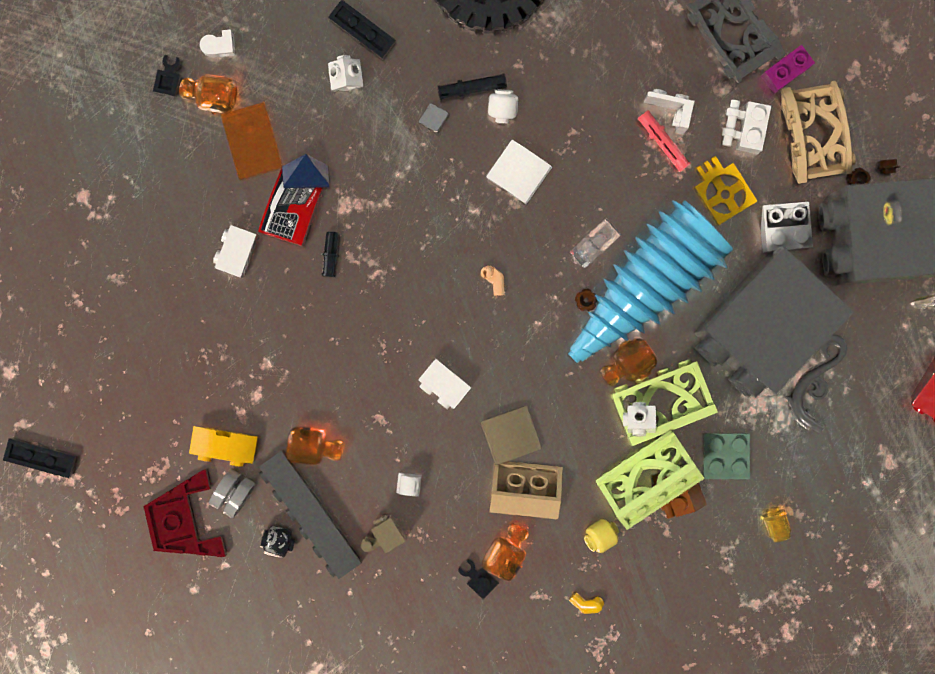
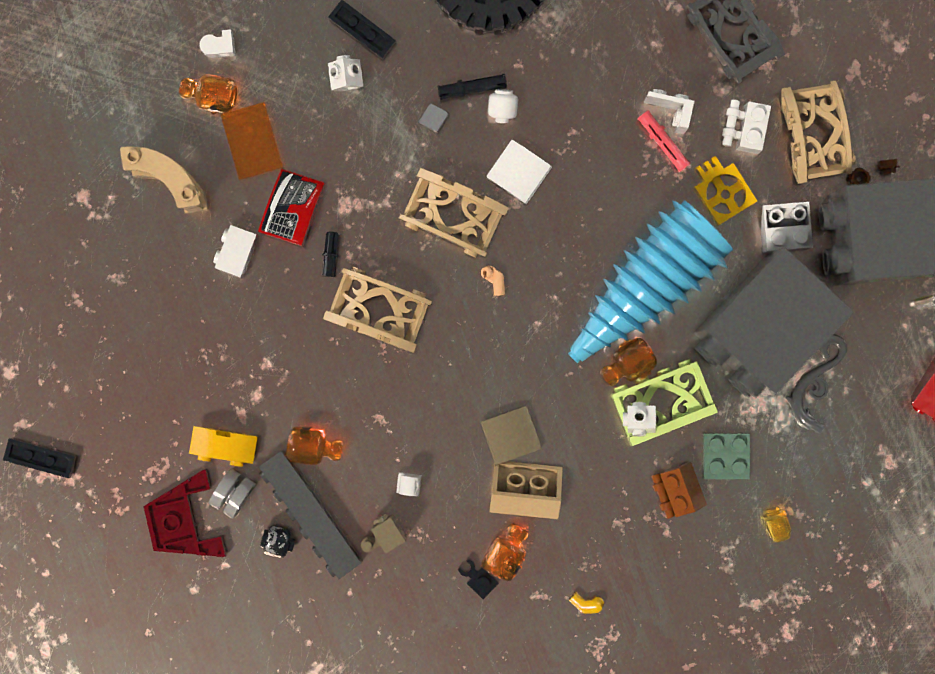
black plate [153,55,181,98] -> none
dark blue slope [282,154,329,188] -> none
white brick [419,359,471,410] -> none
clear slope [570,218,622,268] -> none
reddish brown plate [575,289,597,311] -> none
light yellow head [584,519,619,553] -> none
yellowish green fence [596,430,704,530] -> none
magenta brick [760,45,815,94] -> none
clear tile [884,201,902,226] -> none
none -> tan fence [120,147,209,214]
none -> tan fence [323,267,432,353]
none -> tan fence [399,168,509,258]

